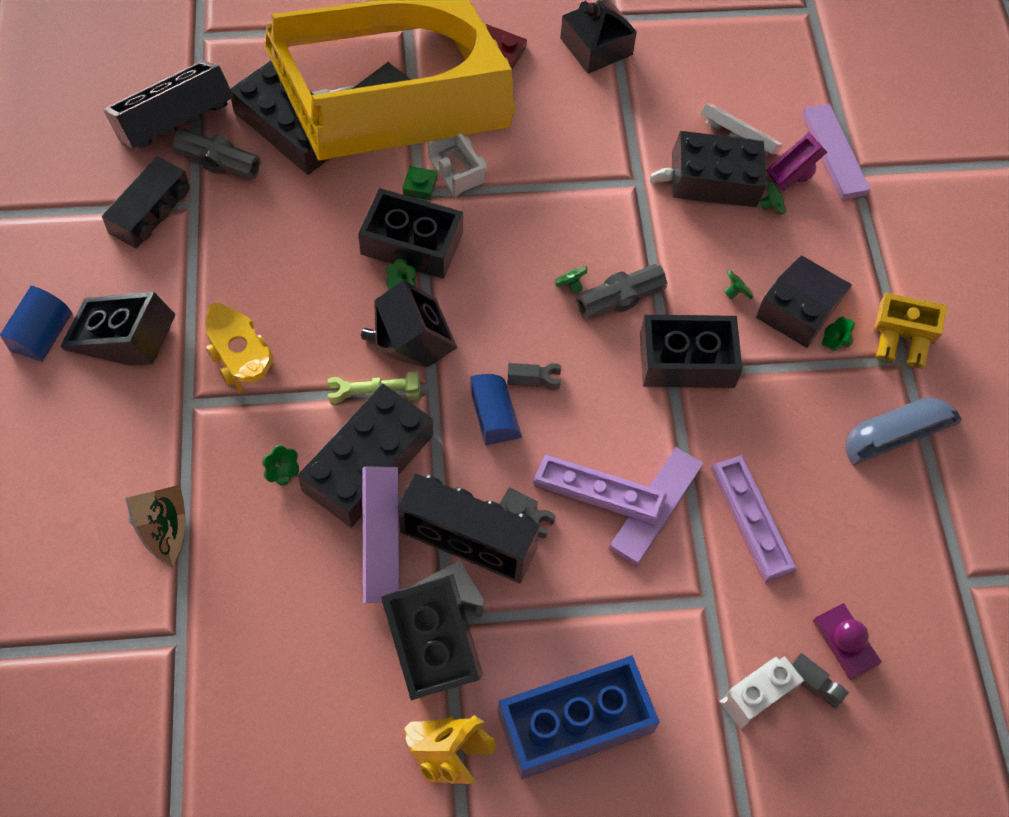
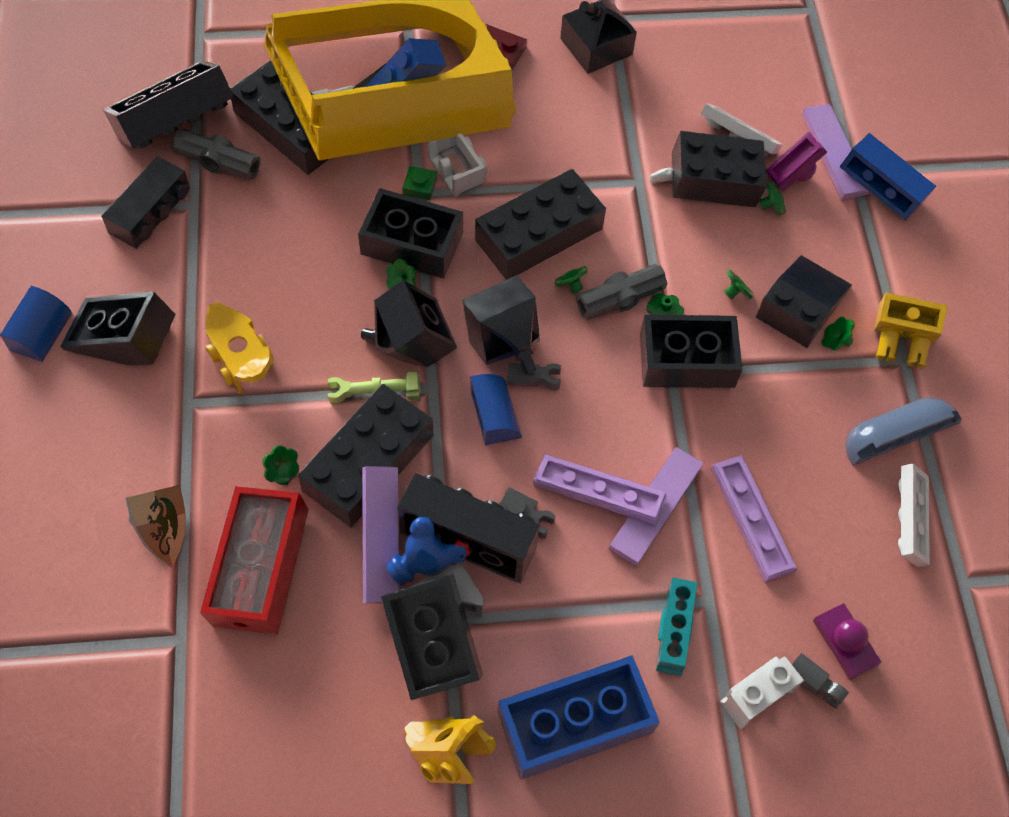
none -> brick [200,486,309,635]
none -> blue brick [365,38,446,87]
none -> blue animal [386,517,470,586]
none -> black piece [462,275,540,374]
none -> black brick [475,168,606,280]
none -> green plant [646,293,684,315]
none -> teal piece [656,577,698,676]
none -> blue brick [840,133,936,221]
none -> white plate [898,464,930,567]

